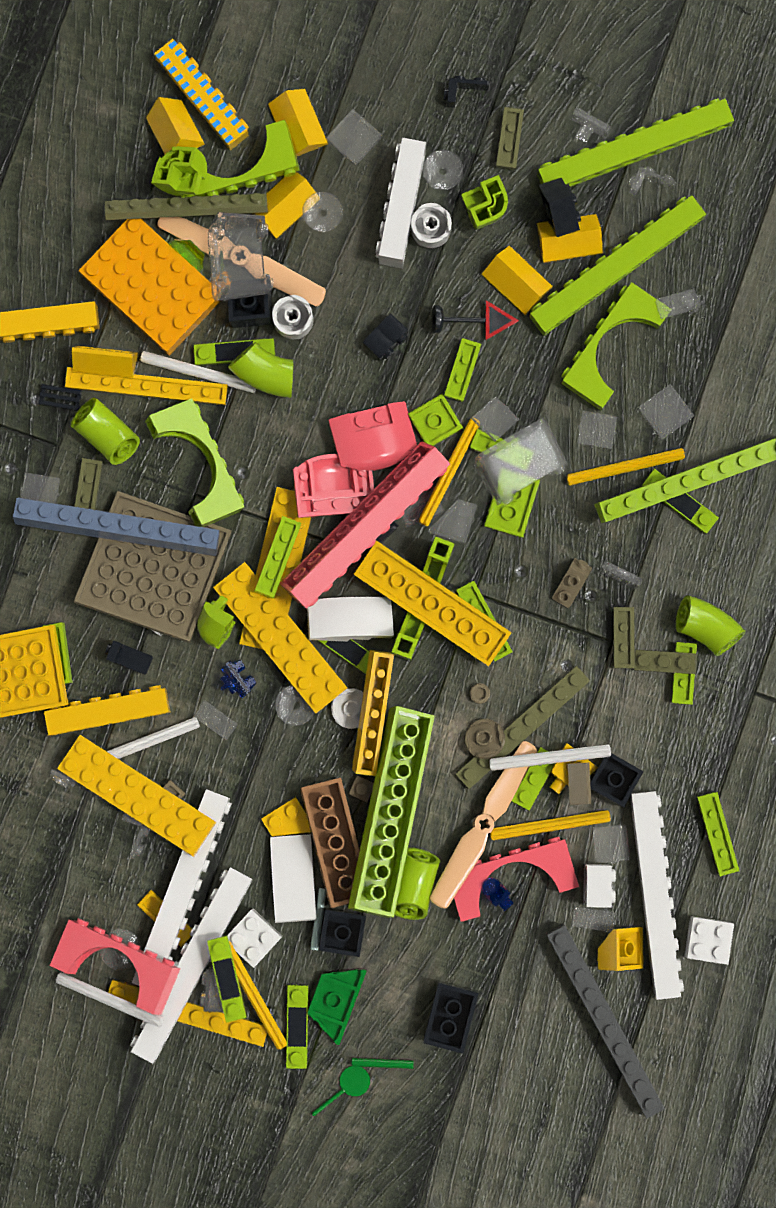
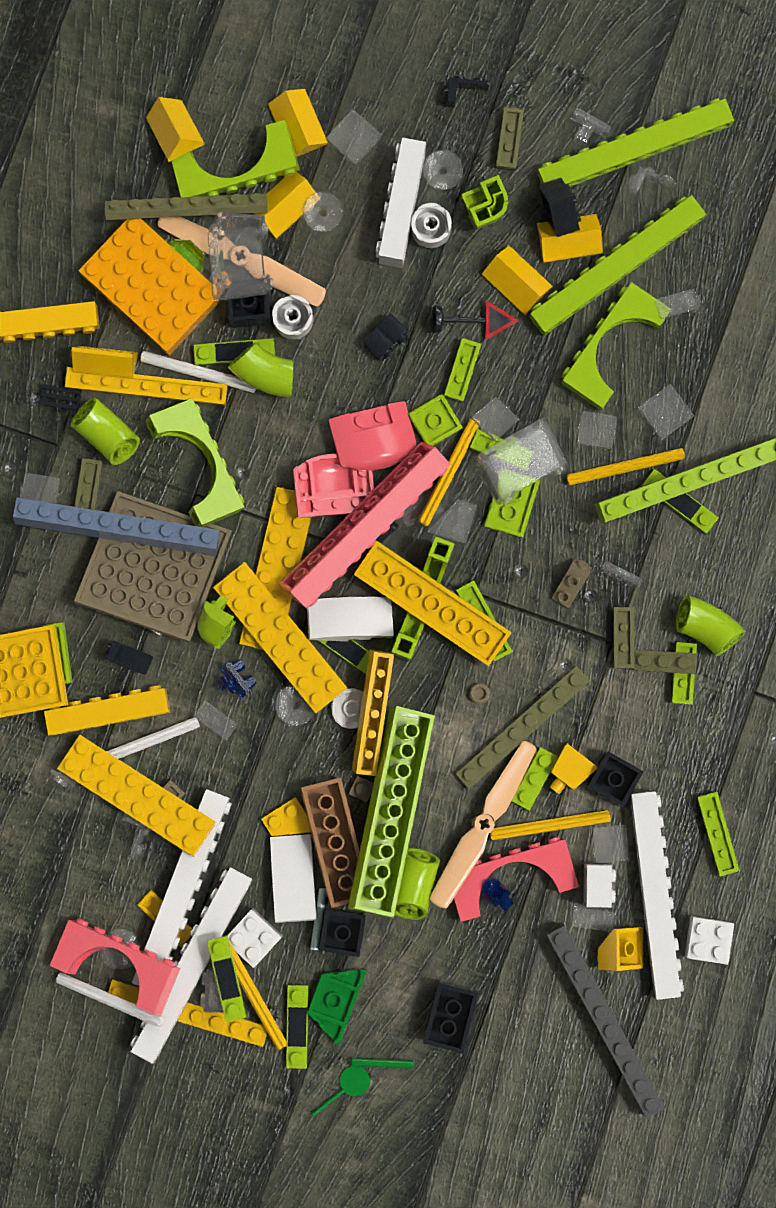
lime brick [151,146,207,197] -> none
yellow brick [154,39,249,150] -> none
lime plate [254,516,302,599] -> none
dark tan tile [464,719,505,759] -> none
white axle [489,745,611,771] -> none
dark tan tile [568,763,591,805] -> none

